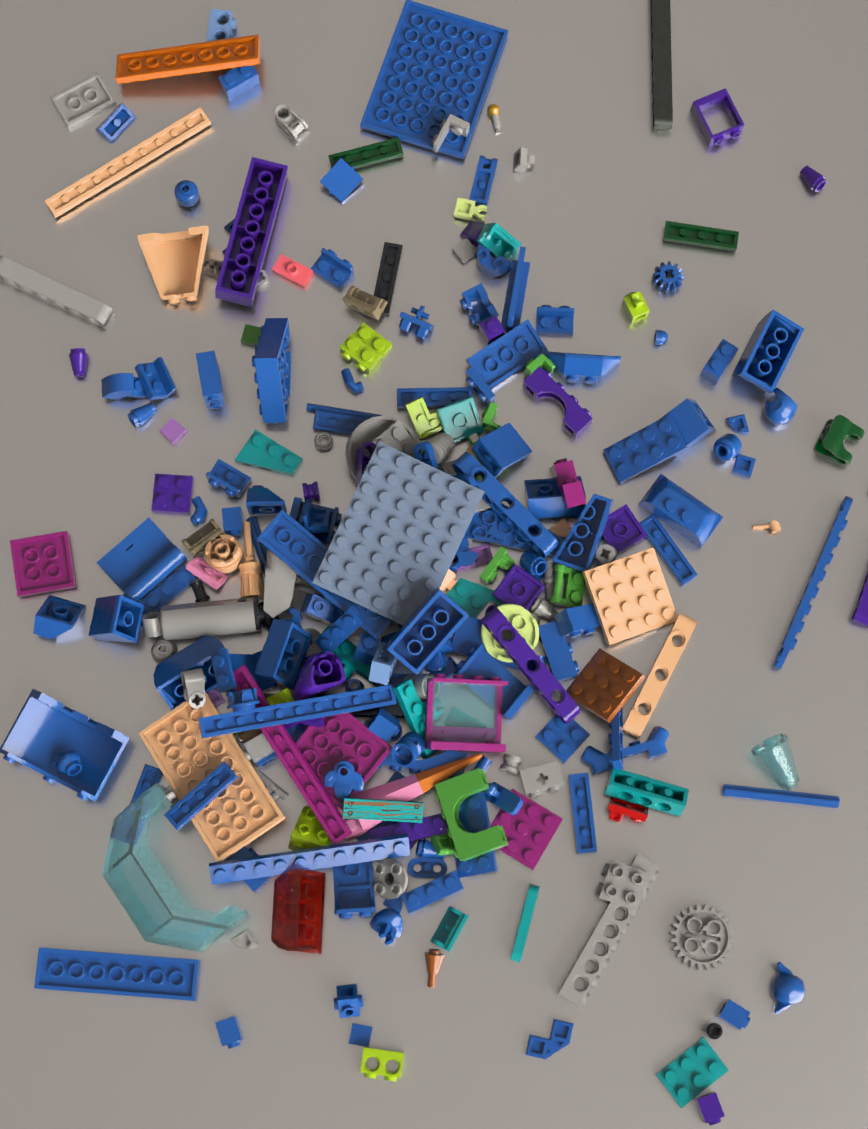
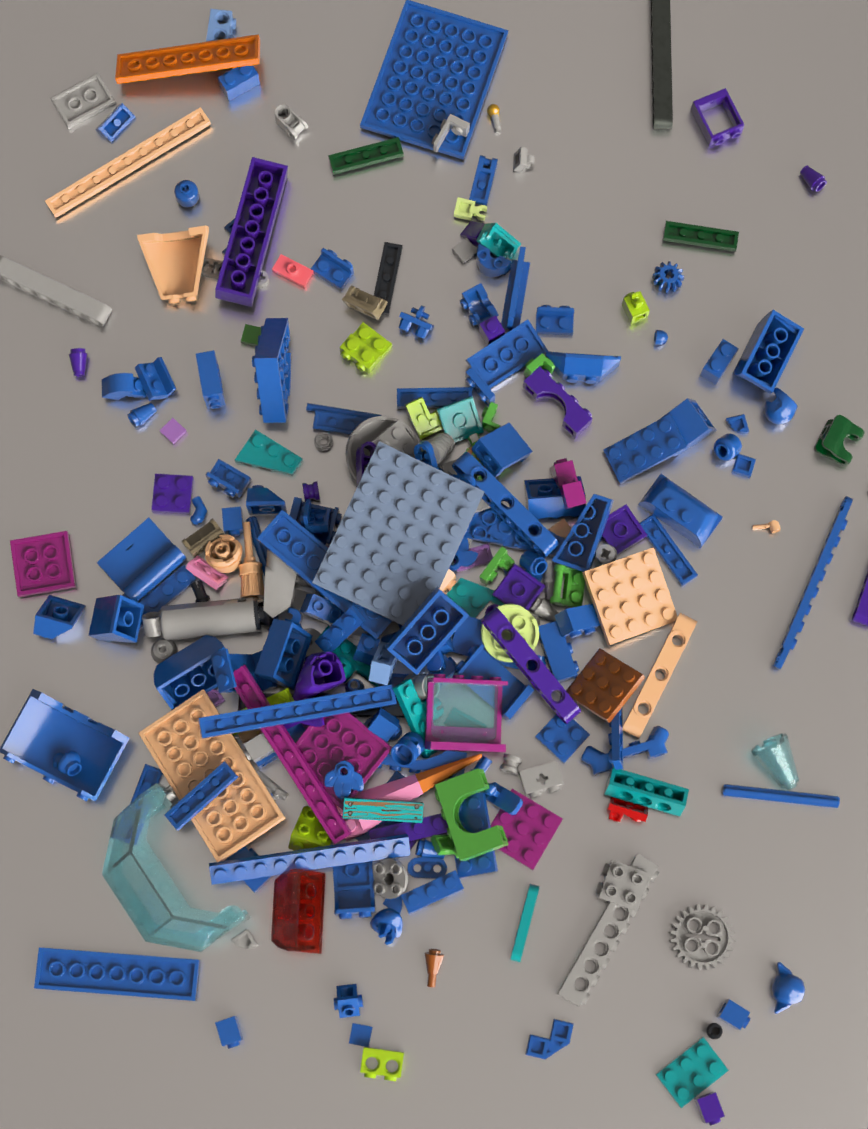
light grey piece [181,668,206,708] -> none
blue piece [225,688,260,712] -> none
blue piece [320,158,363,203] -> none
blue arm [341,368,364,393] -> none
teal hinge [430,906,469,952] -> none
blue plate [568,773,597,854] -> none

